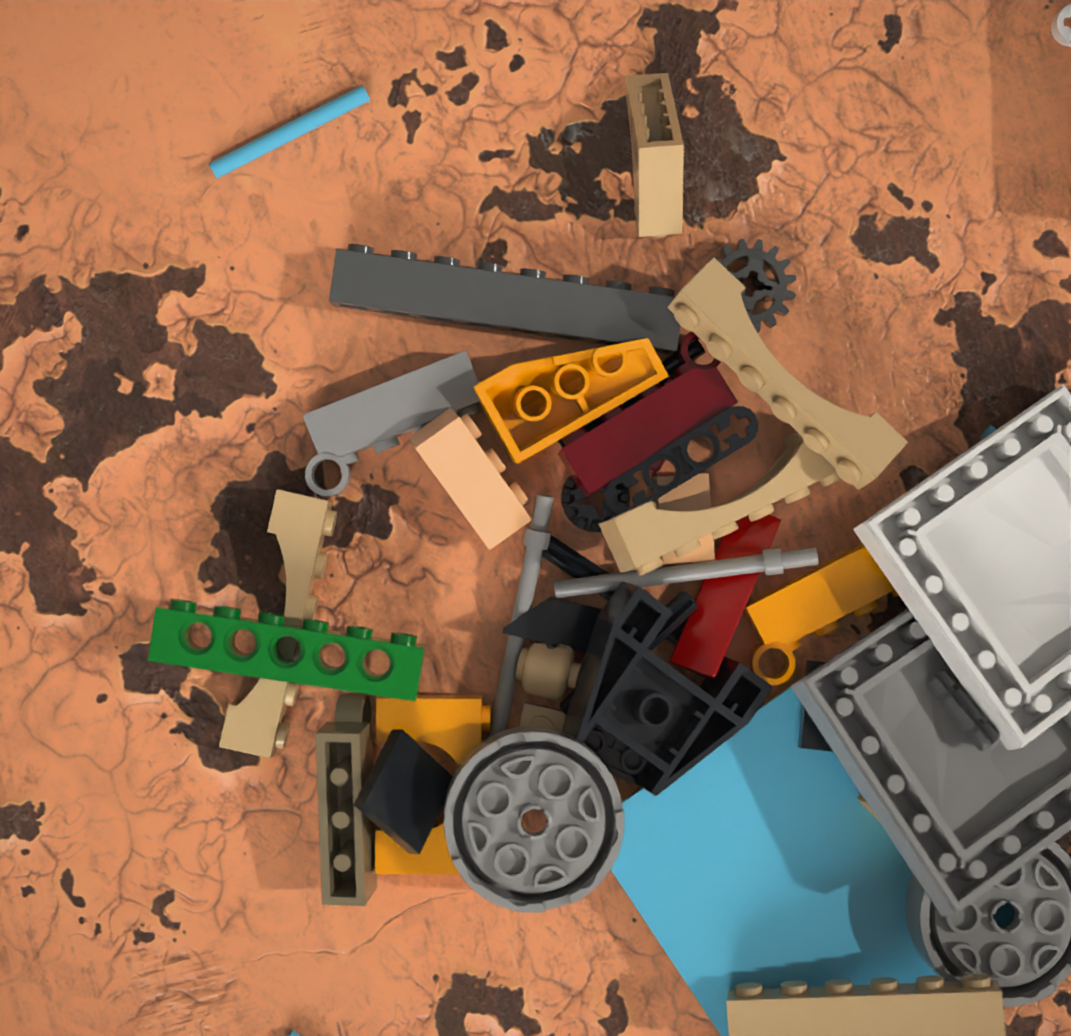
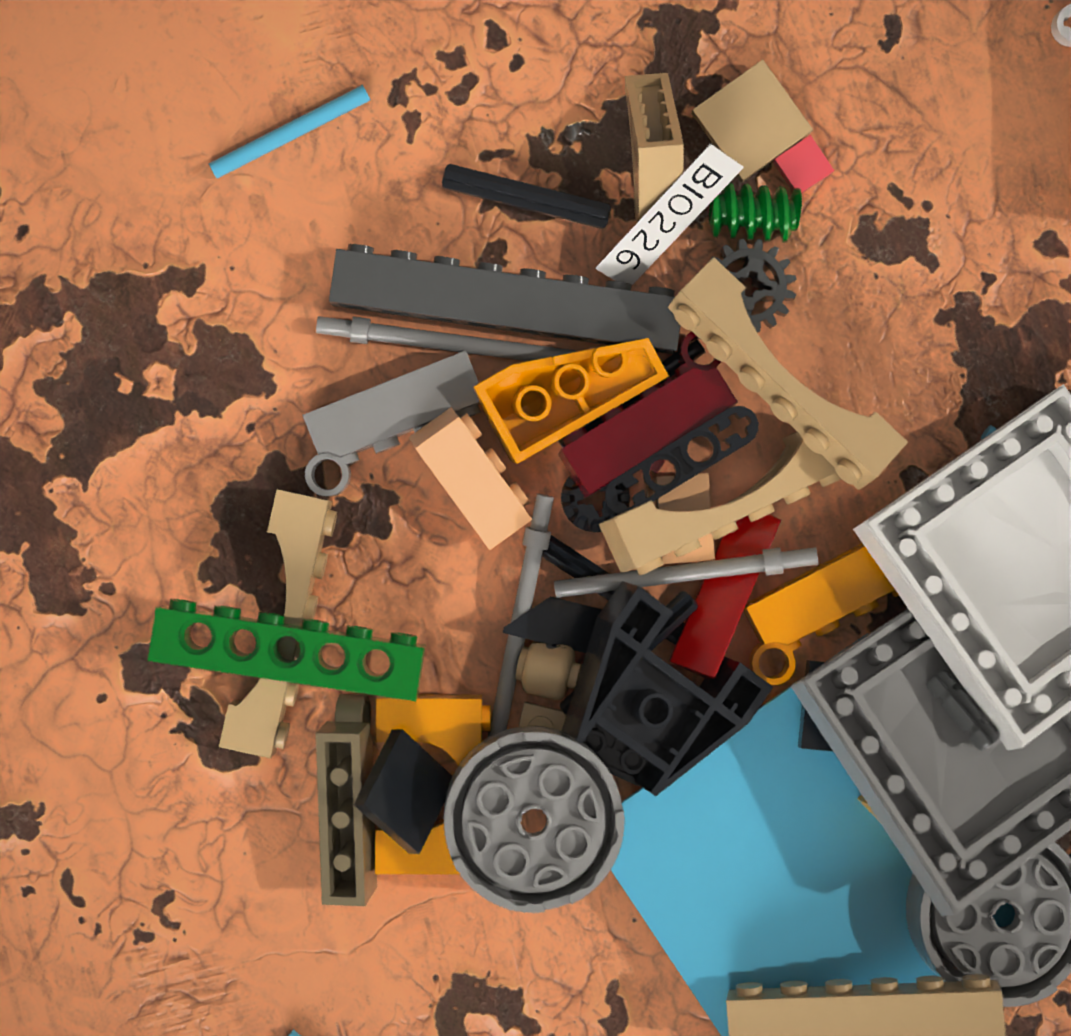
none -> light grey bar [316,316,576,361]
none -> black axle [442,164,611,229]
none -> white sticker [595,144,744,285]
none -> tan tile [691,59,813,183]
none -> green piece [708,183,802,243]
none -> coral tile [773,135,835,193]

